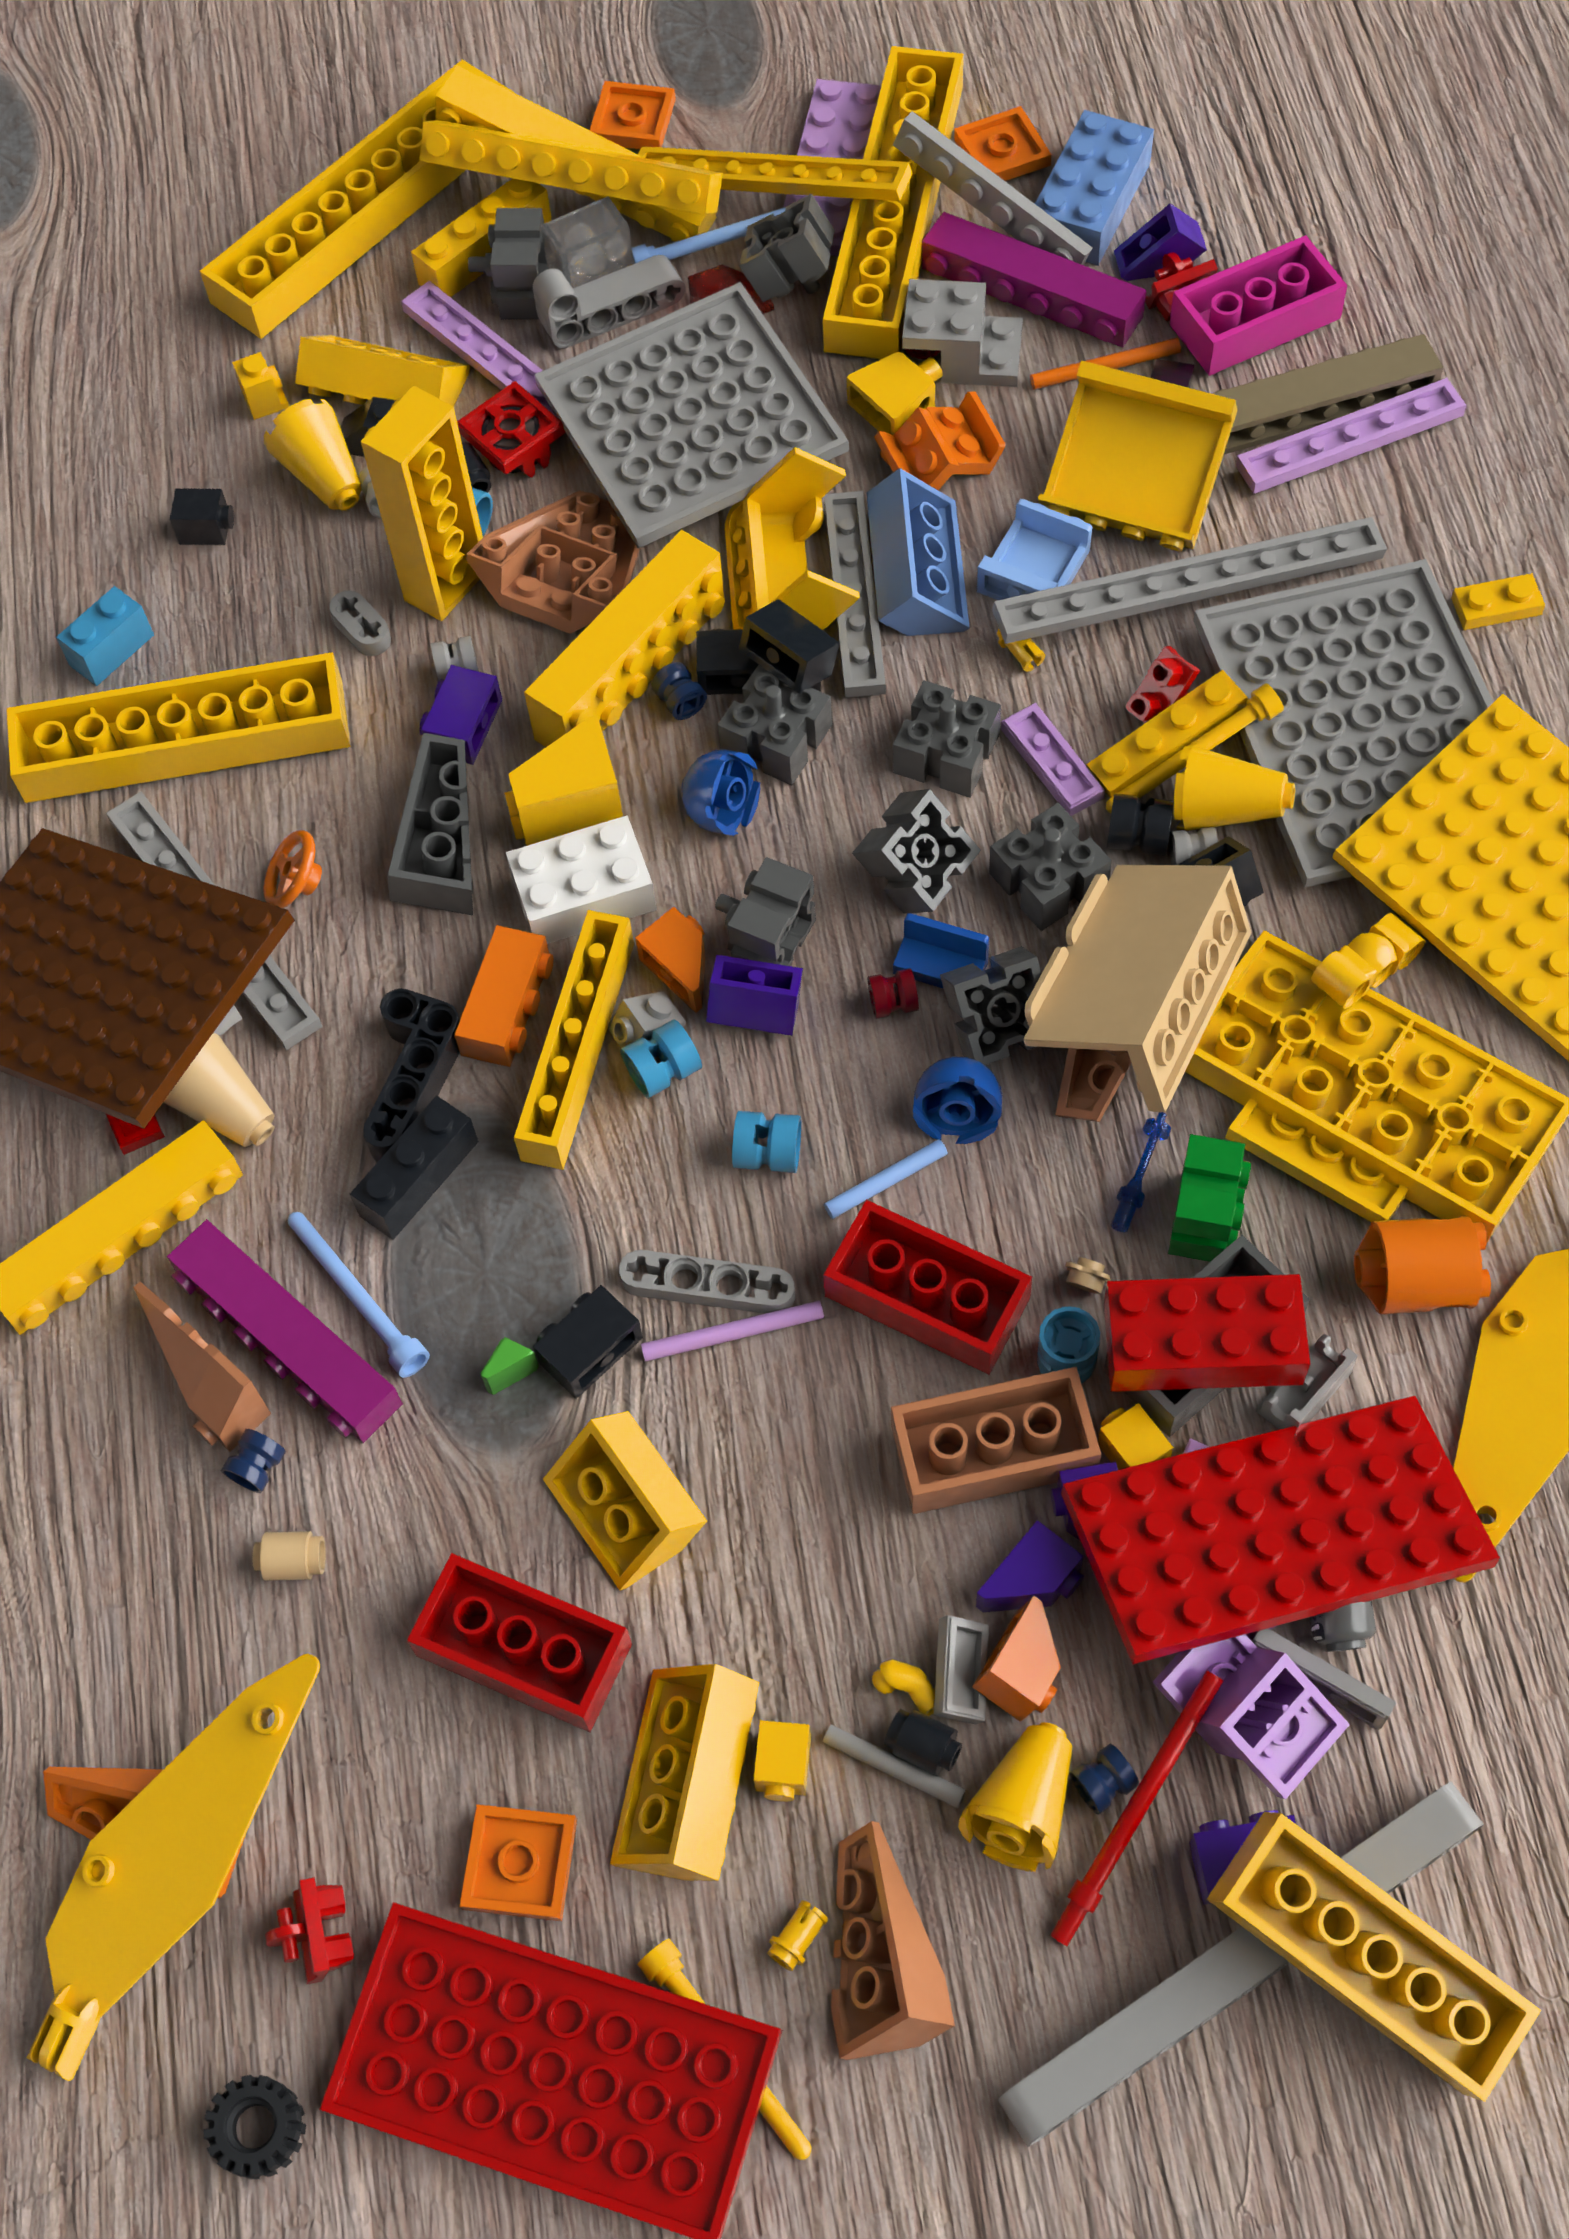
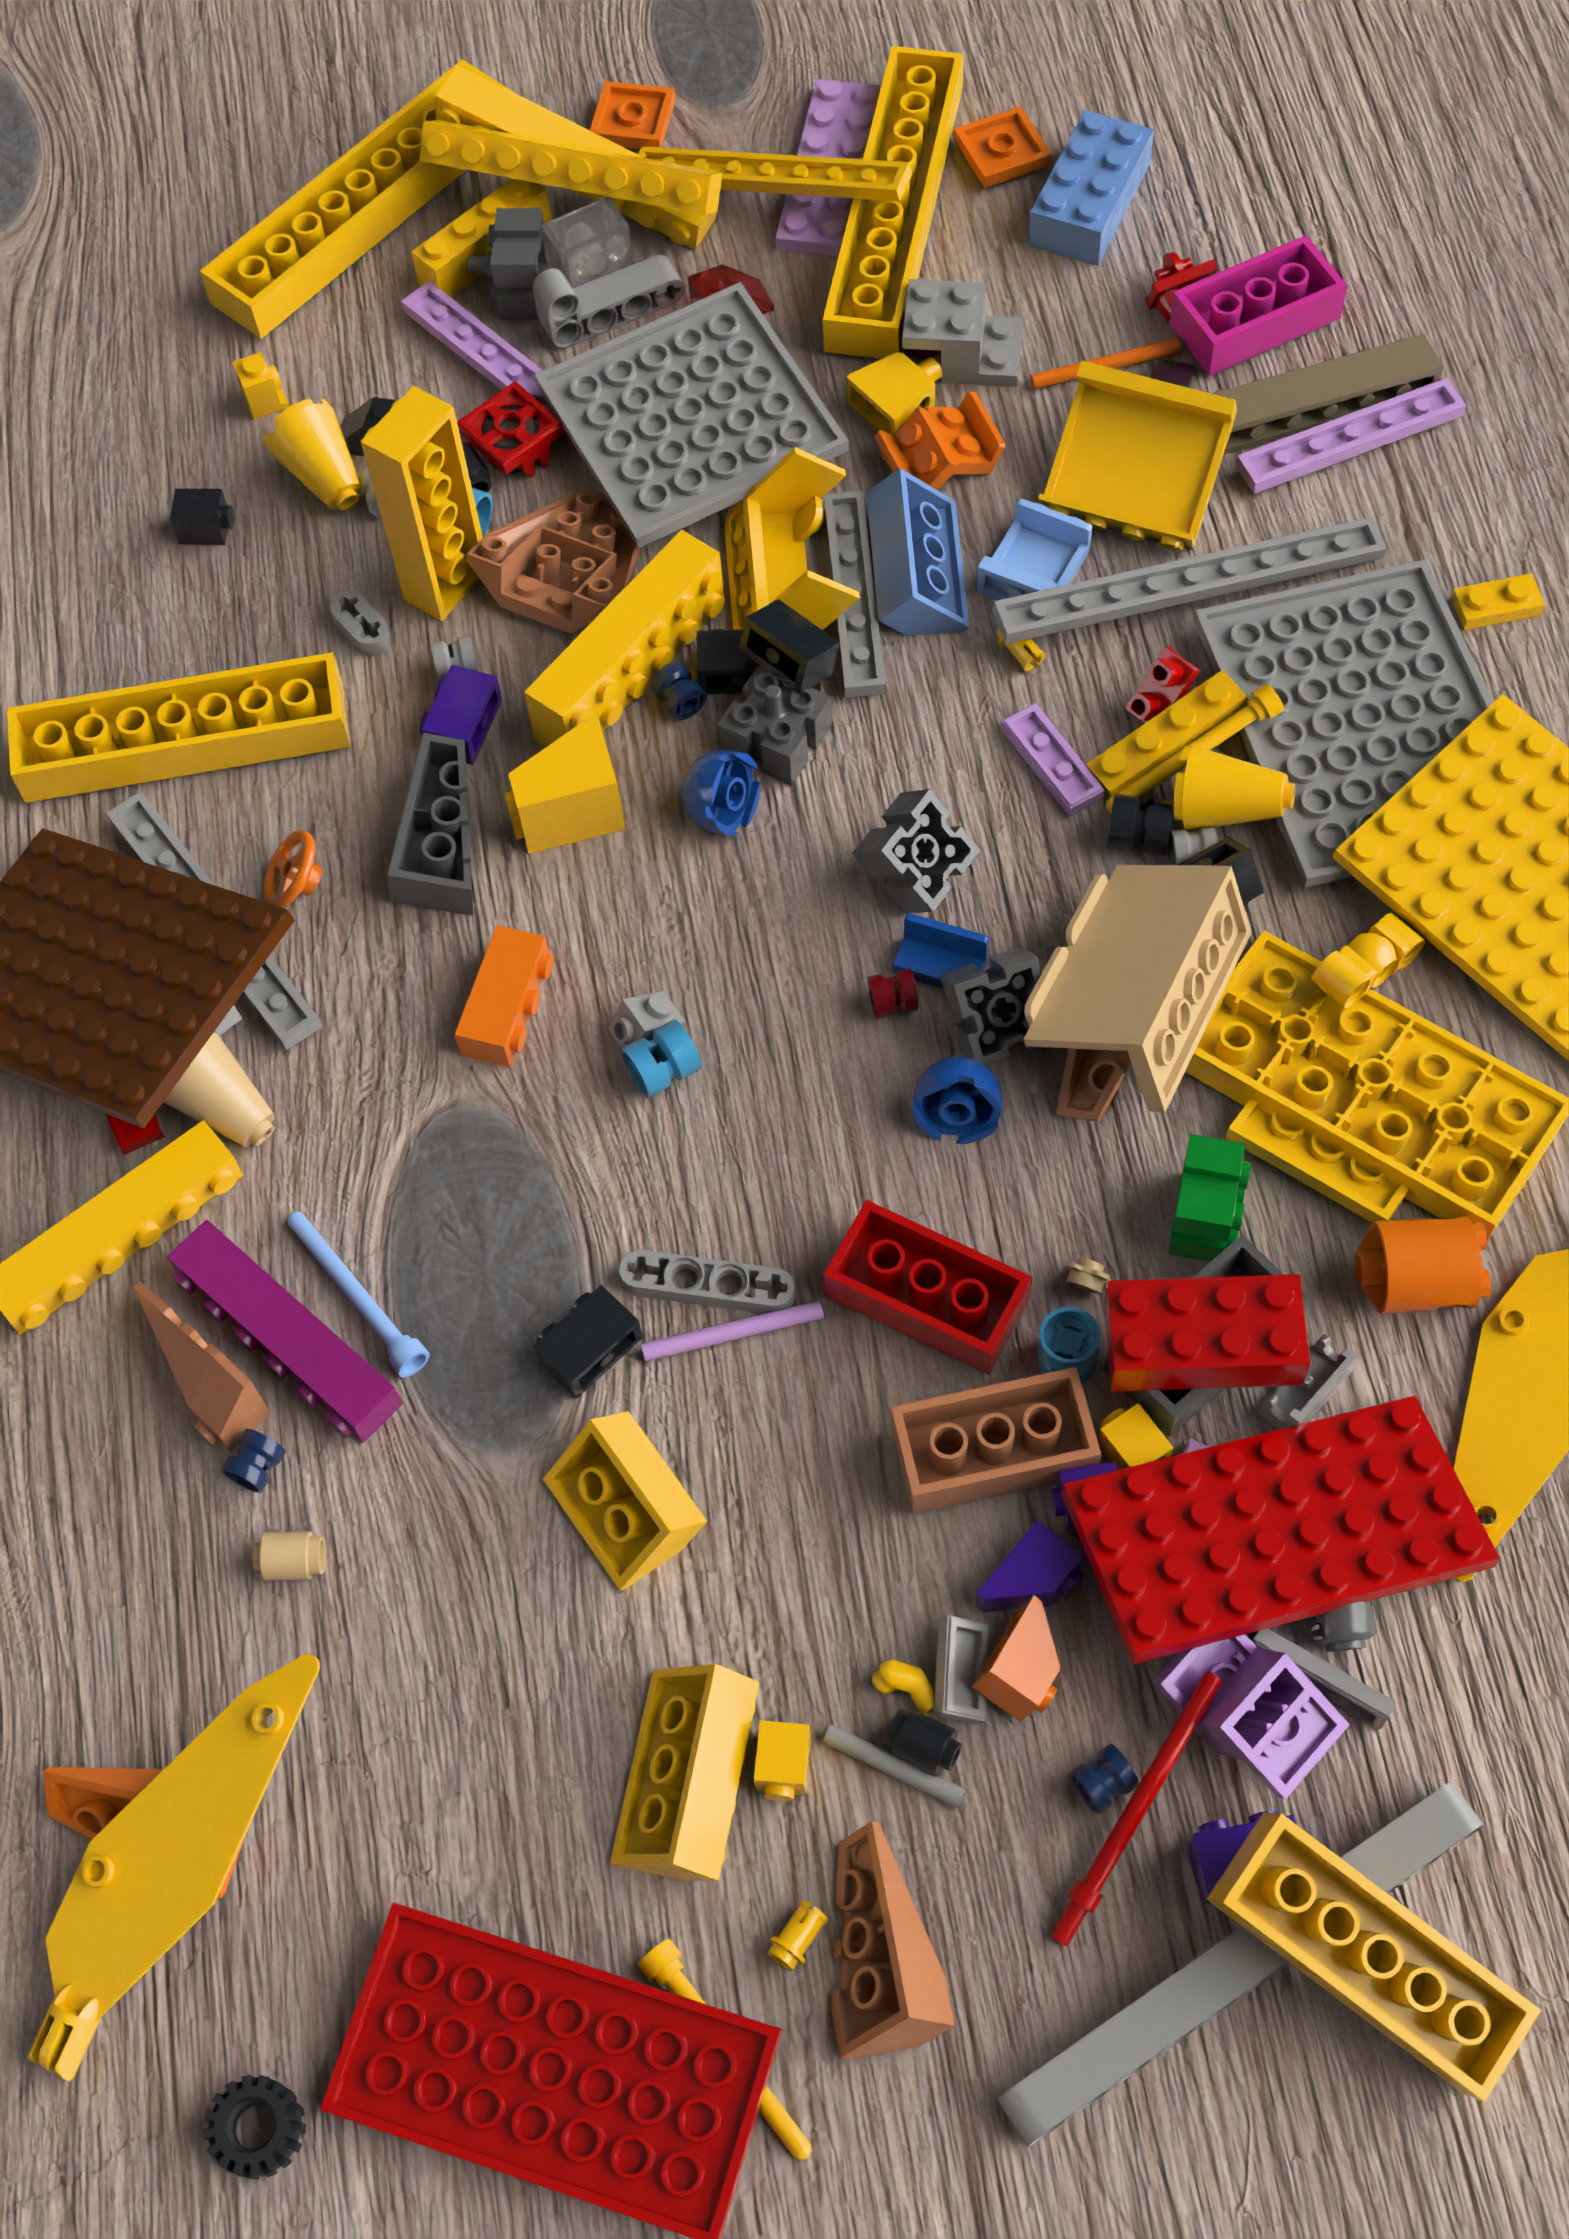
dark azure brick [56,586,154,686] -> none
red hips [265,1877,354,1984] -> none
yellow slope [295,335,471,407] -> none
black brick [350,1095,479,1240] -> none
black beam [363,988,460,1162] -> none
red brick [407,1553,632,1733] -> none
orange plate [459,1804,577,1922] -> none
bright green slope [480,1337,539,1395] -> none
white brick [505,815,657,944] -> none
yellow brick [514,910,634,1170] -> none
light blue piece [631,207,786,263] -> none
orange slope [635,907,706,1013] -> none
dark purple brick [706,955,803,1036] -> none
dark grey brick [715,857,816,966] -> none
dark azure wheel [732,1111,802,1173] -> none
dark grey brick [739,193,835,302] -> none
light blue bar [824,1139,948,1219] -> none
light grey plate [893,111,1093,265] -> none
dark grey brick [893,680,1001,798] -> none
magenta brick [922,211,1146,348] -> none
yellow cone [958,1722,1073,1872] -> none
dark grey brick [989,802,1112,931] -> none
clear blue piece [1111,1112,1171,1233] -> none
dark purple slope [1114,203,1207,281] -> none

